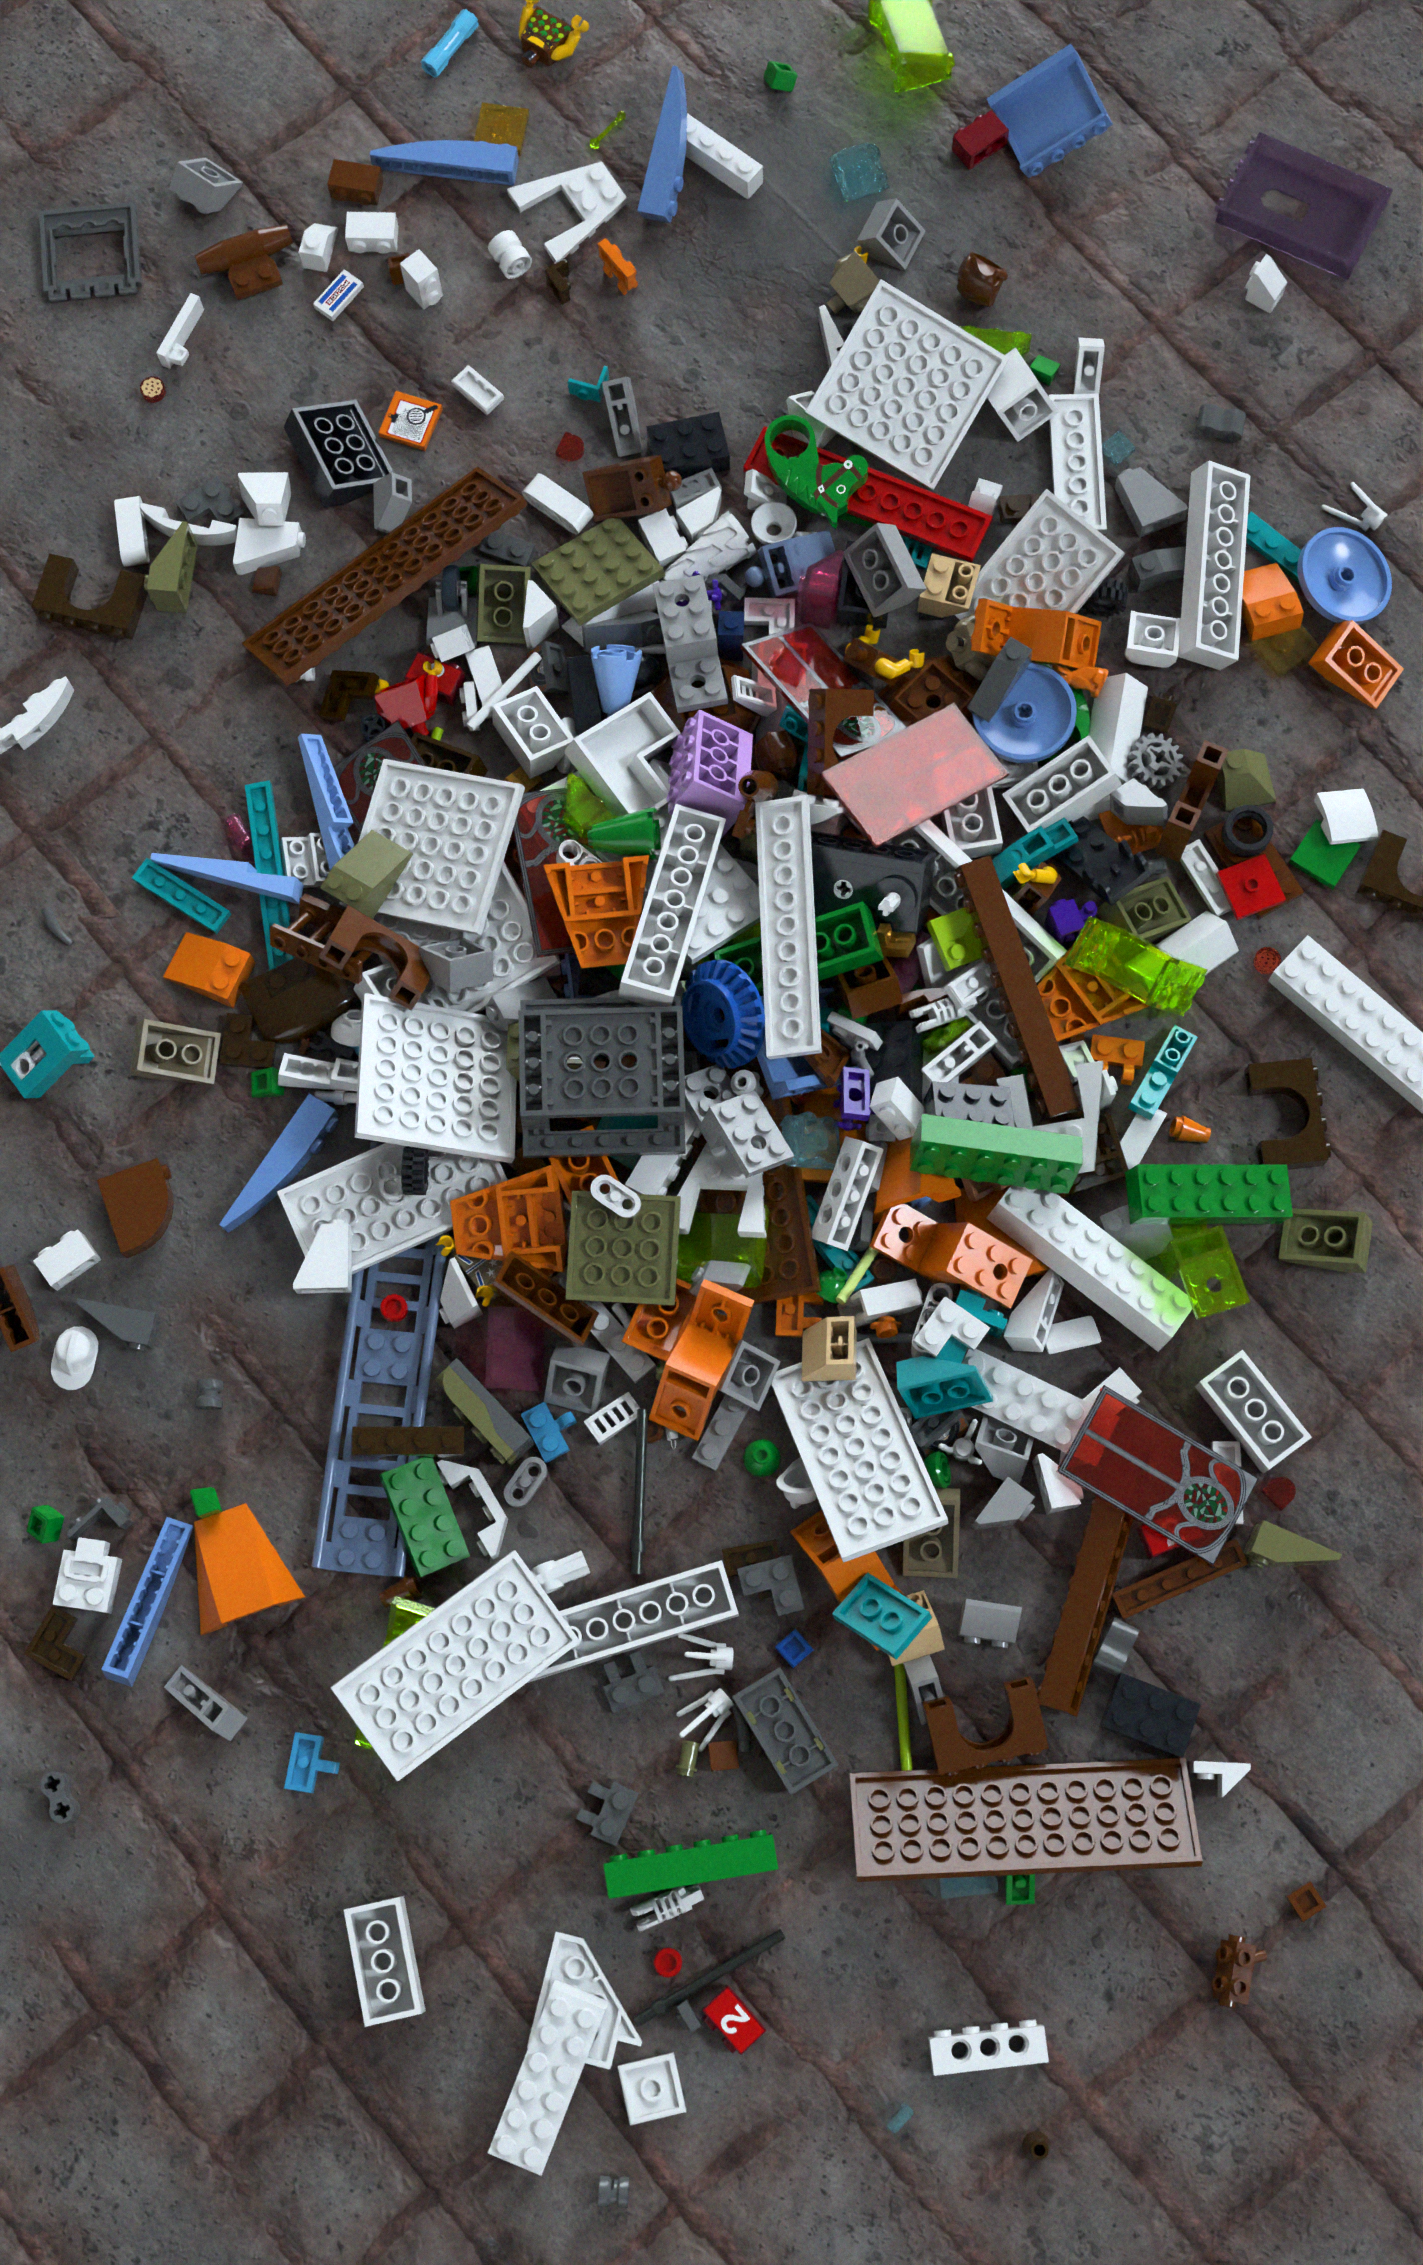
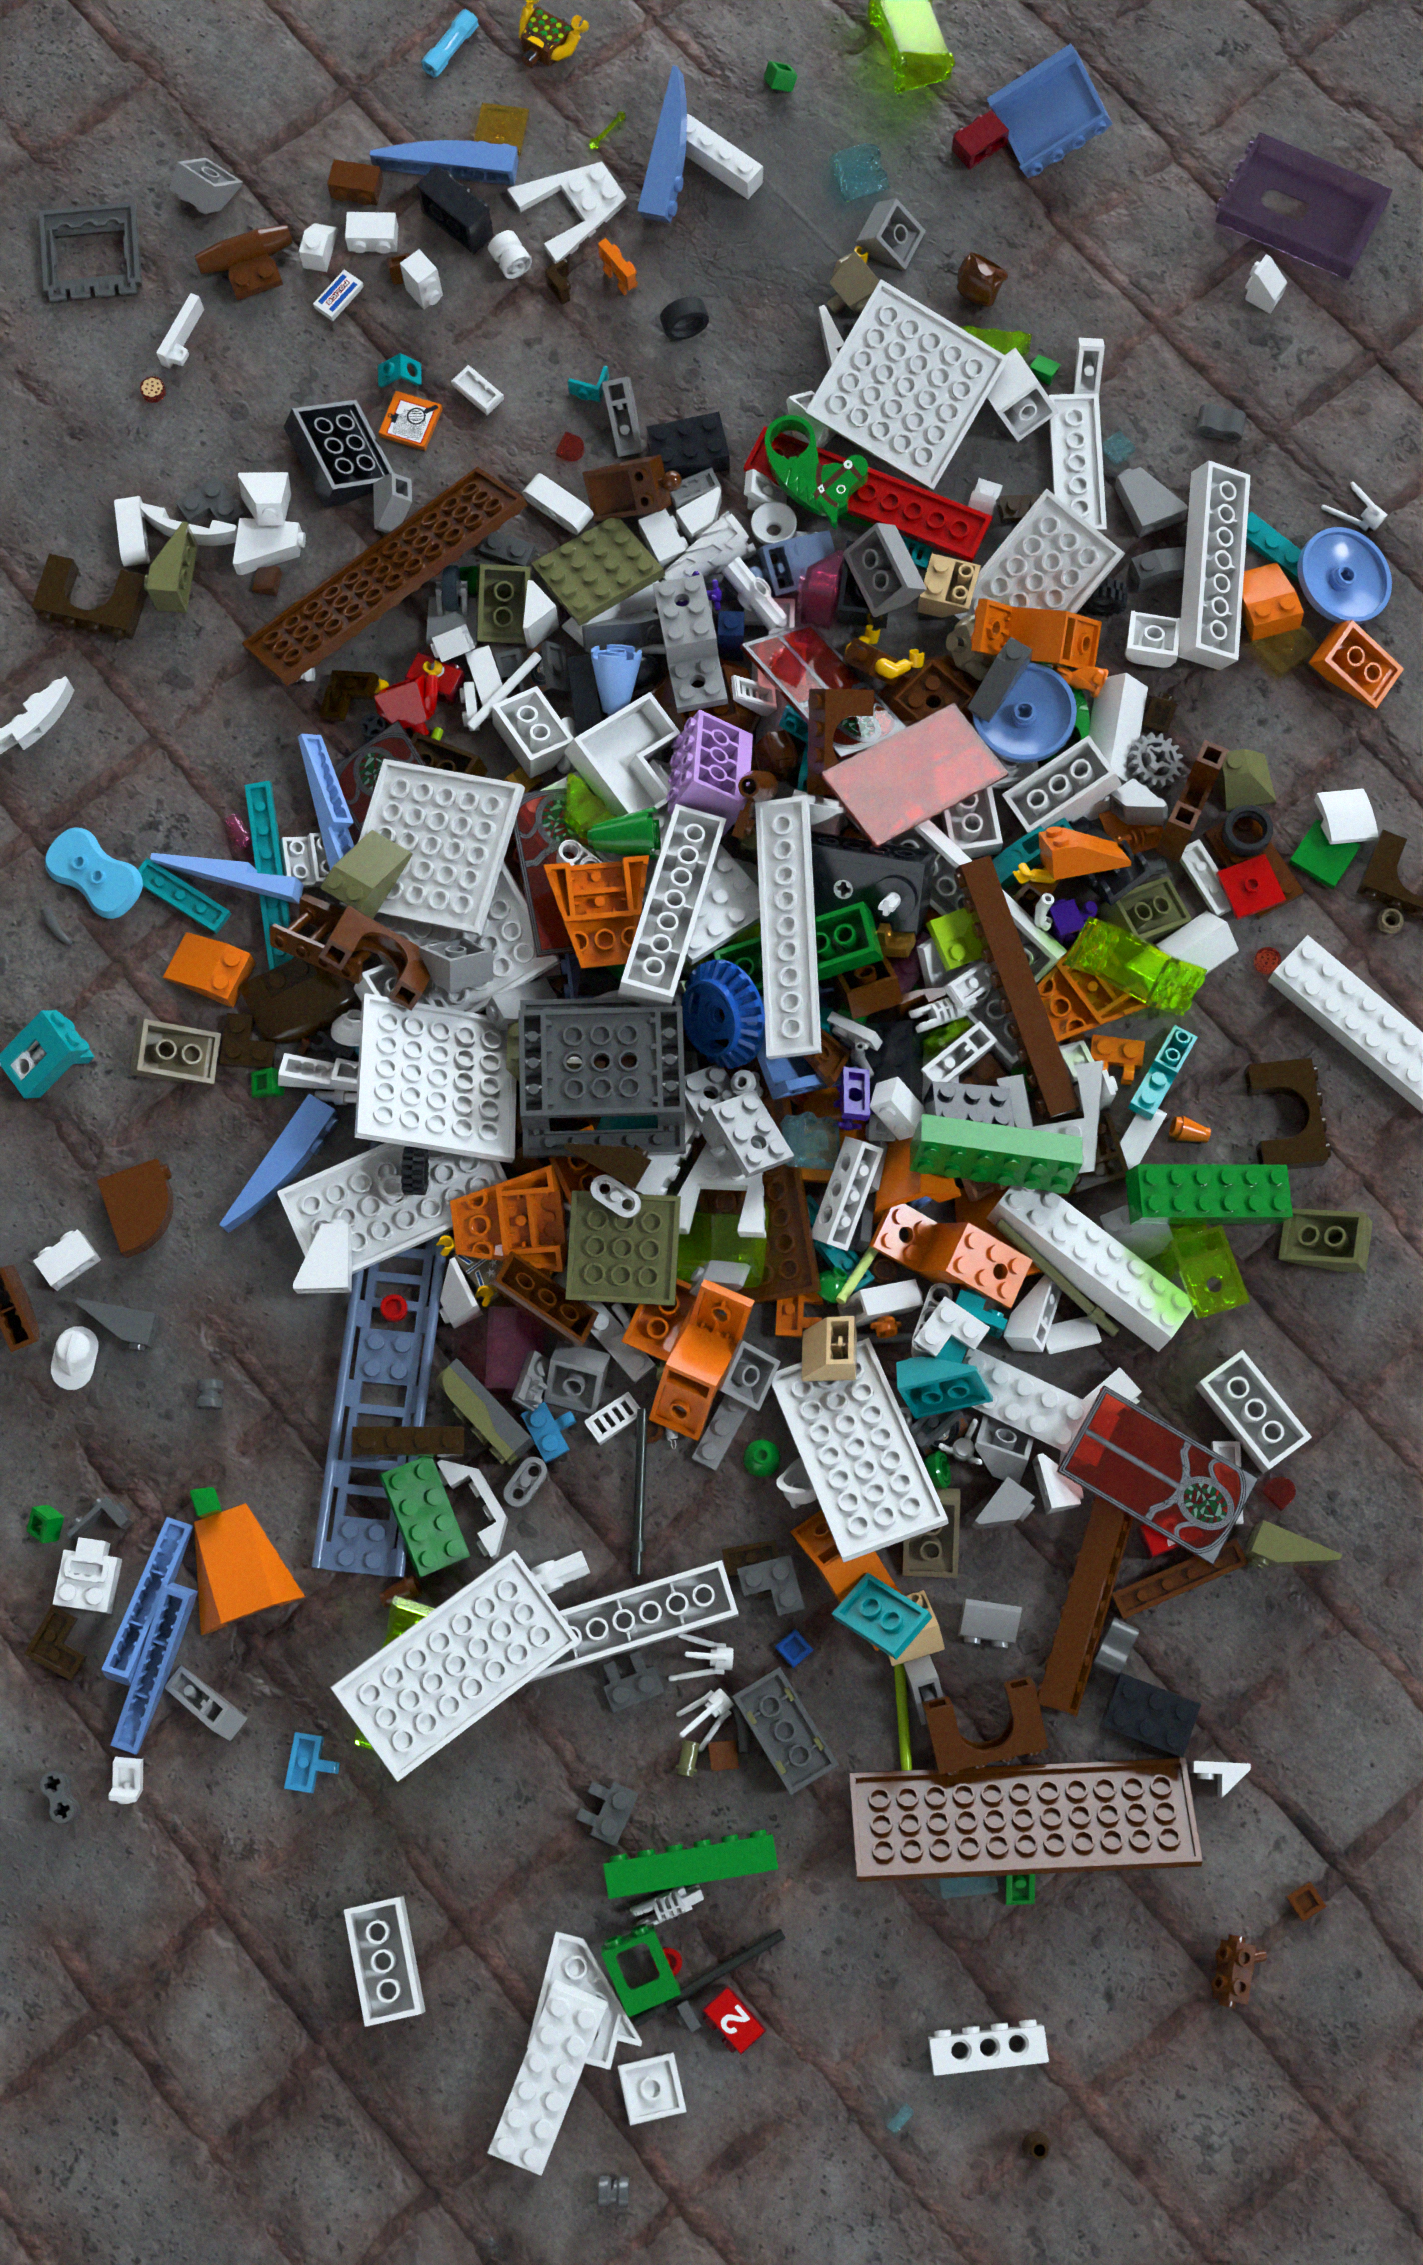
none -> medium azure plate [45,827,143,919]
none -> white bracket [109,1757,143,1804]
none -> medium blue slope [111,1582,198,1755]
none -> teal bracket [378,353,422,388]
none -> black brick [416,165,494,255]
none -> dark grey plate [495,648,525,696]
none -> light grey plate [511,1350,550,1412]
none -> dark brown slope [563,1142,652,1189]
none -> green window [601,1923,681,2017]
none -> black tyre [660,296,709,340]
none -> white piece [722,557,787,631]
none -> olive bar [994,1218,1119,1337]
none -> white arm [1034,893,1054,931]
none -> orange slope [1038,827,1131,880]
none -> dark tan plate [1377,908,1404,934]

